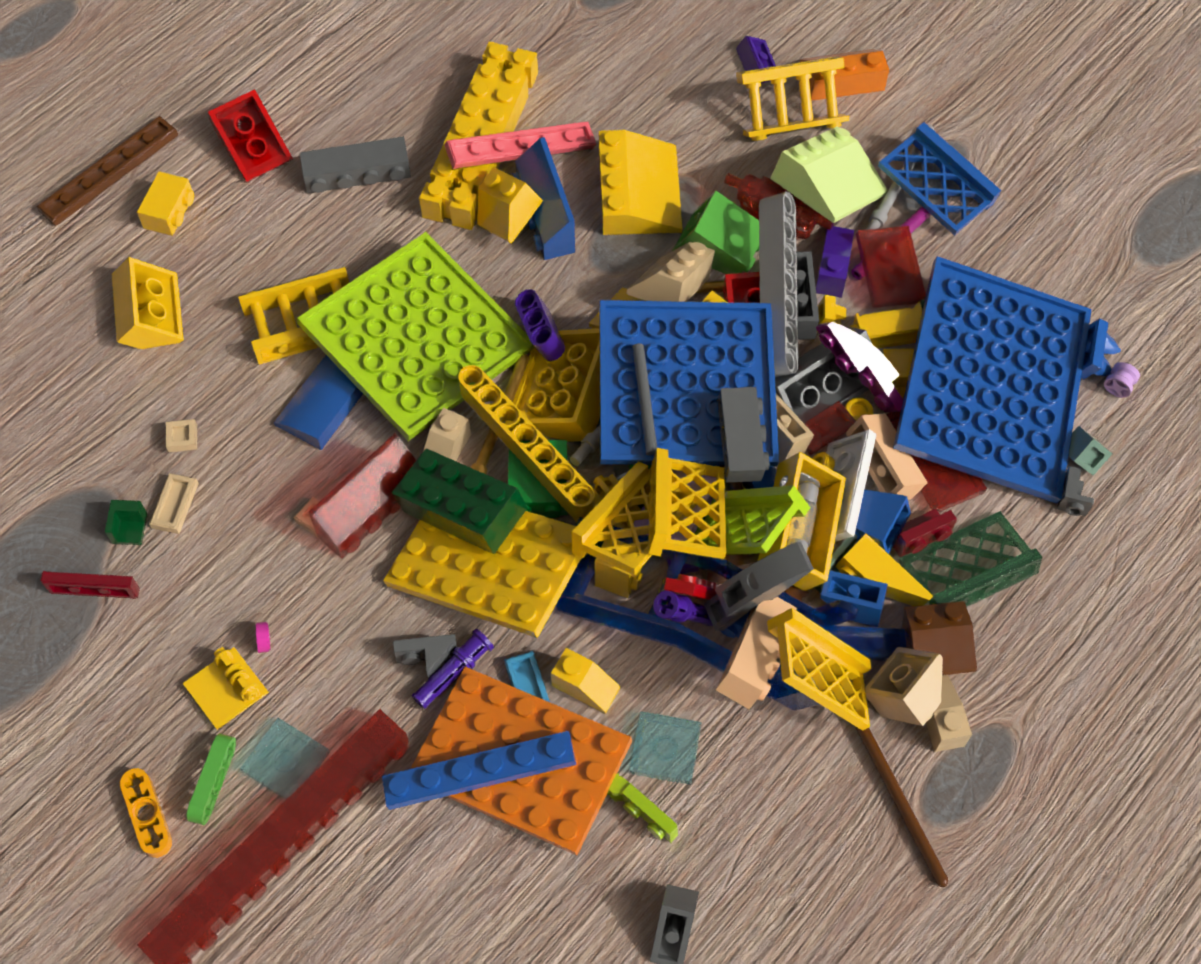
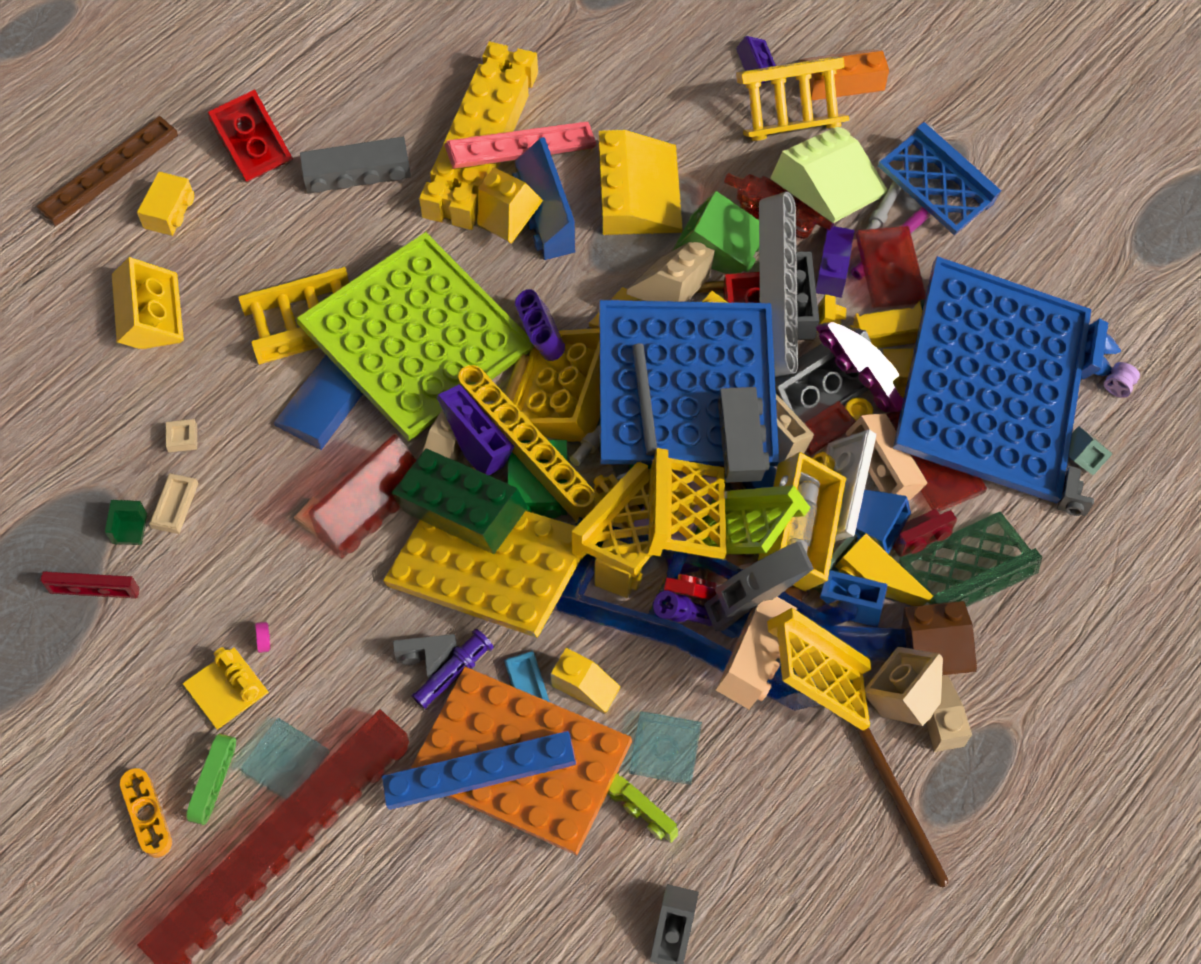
none -> dark purple slope [437,384,515,475]

